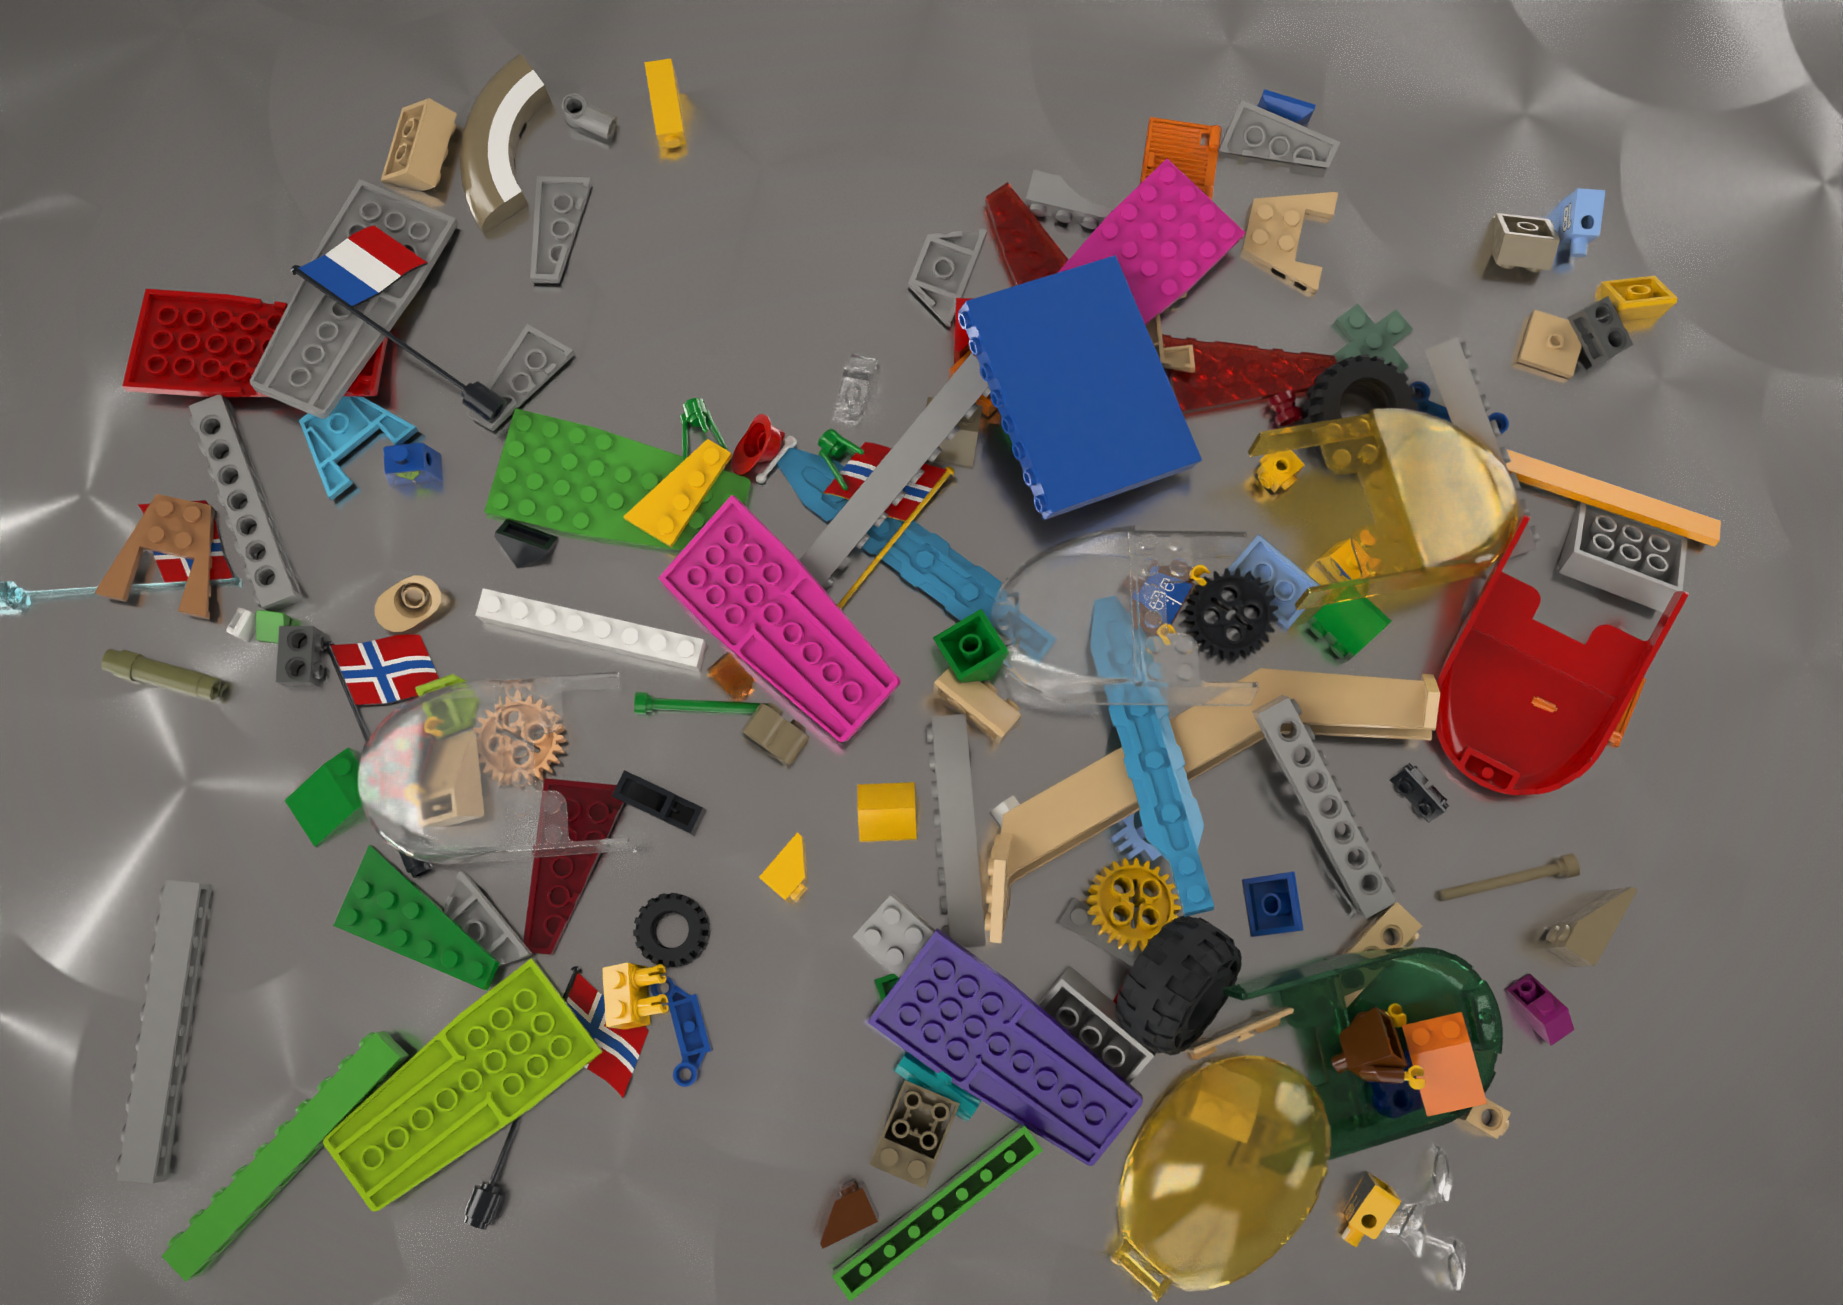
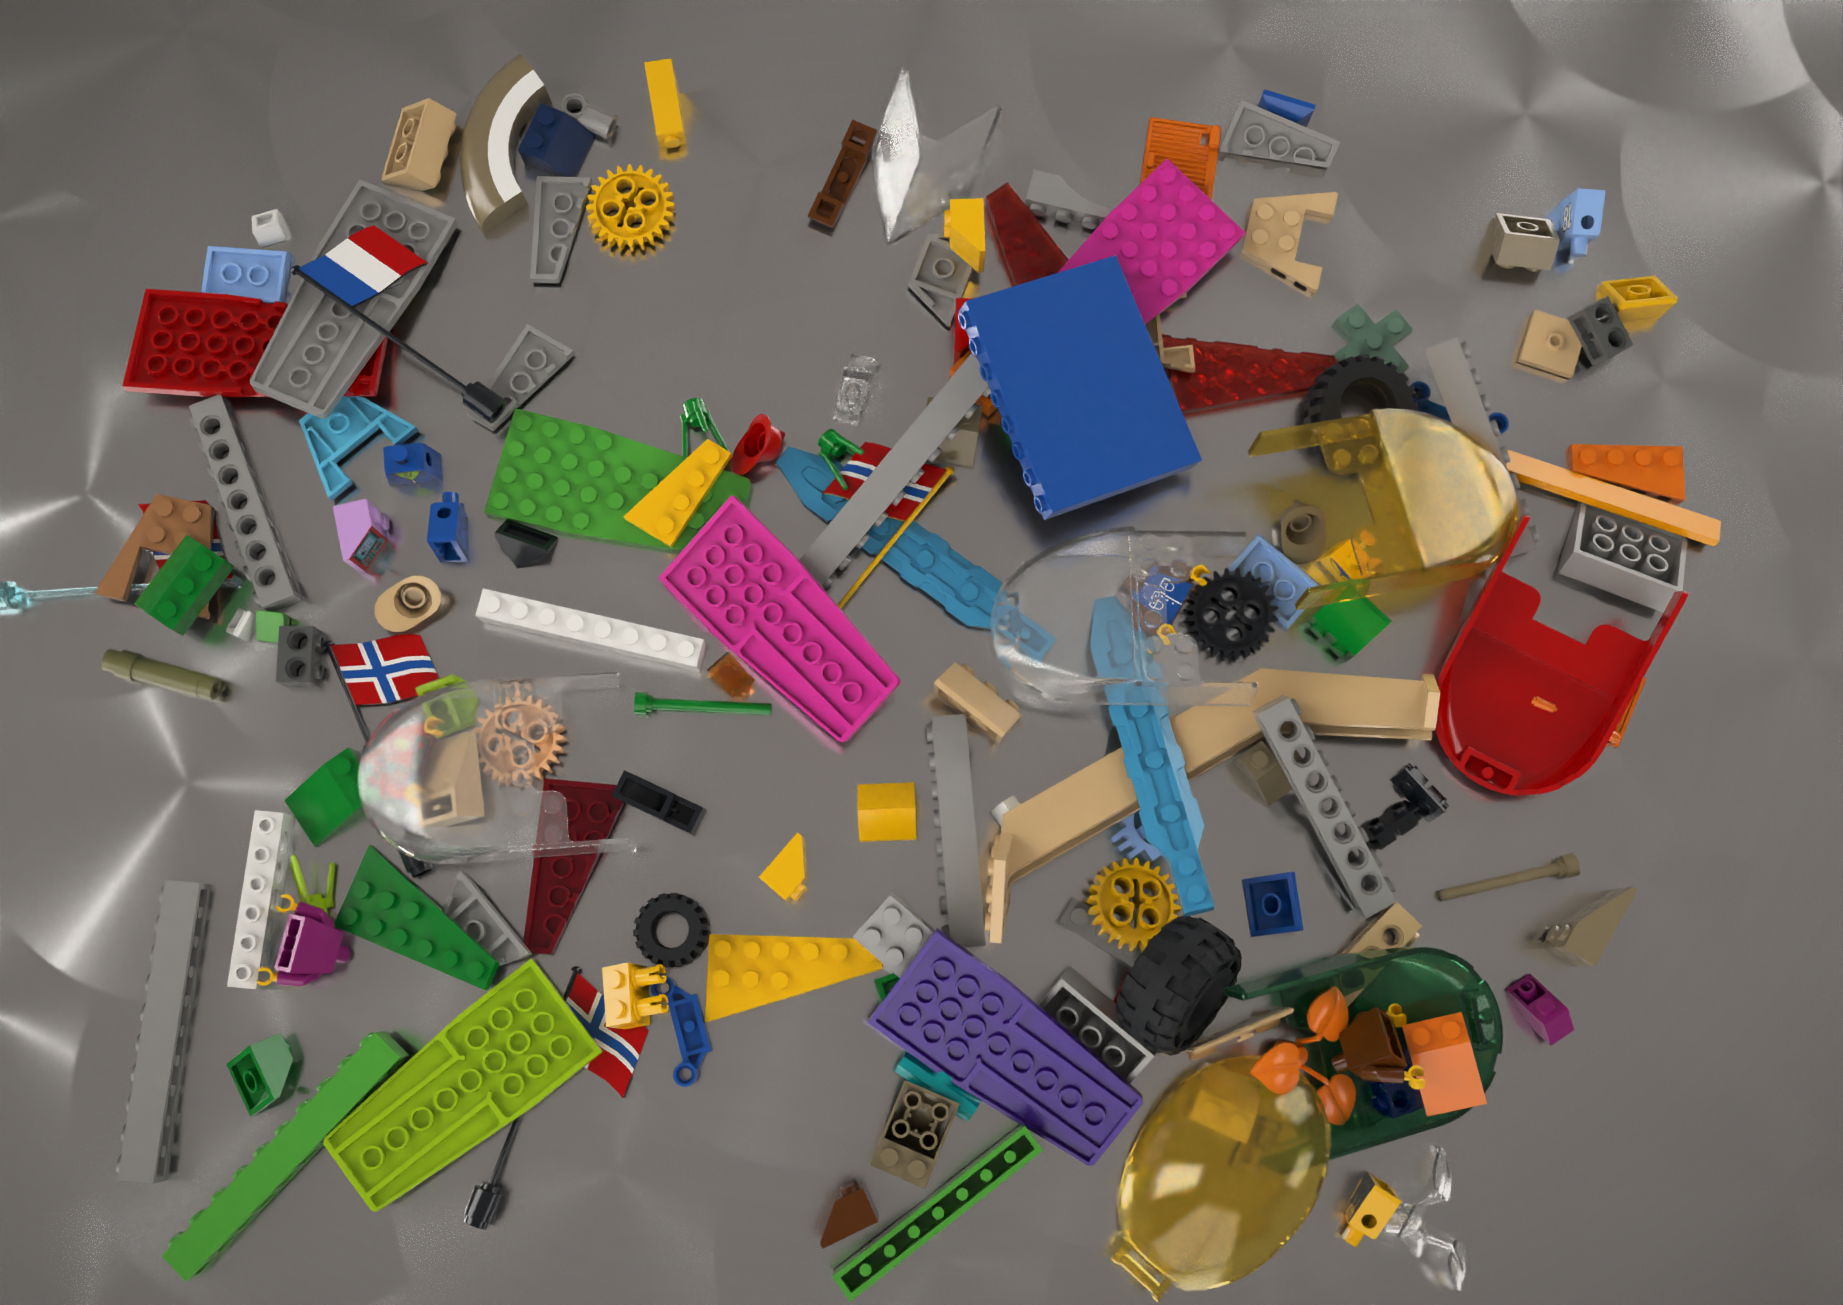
dark tan brick [741,702,810,765] -> none
white hinge [756,436,797,484] -> none
green slope [933,609,1010,683] -> none
yellow brick [1256,444,1305,493] -> none
dark red wheel [1267,390,1304,427] -> none
tan brick [1457,1098,1511,1139] -> none
none -> green slope [134,535,235,636]
none -> light blue tile [201,246,292,304]
none -> green slope [226,1033,293,1117]
none -> white brick [227,810,295,989]
none -> white slope [251,209,286,247]
none -> magenta torso [256,894,350,987]
none -> lime plant [290,855,335,914]
none -> lavender slope [333,499,389,573]
none -> blue torso [427,492,468,563]
none -> dark blue slope [518,103,595,177]
none -> yellow gear [586,164,676,252]
none -> yellow wing [705,934,883,1023]
none -> reddish brown slope [808,119,877,228]
none -> clear windscreen [871,67,1003,245]
none -> yellow slope [944,198,986,273]
none -> dark tan slope [1233,734,1313,807]
none -> orange plant [1250,986,1356,1125]
none -> dark tan piece [1281,500,1326,564]
none -> black hinge [1363,800,1422,851]
none -> orange wing [1568,444,1685,503]

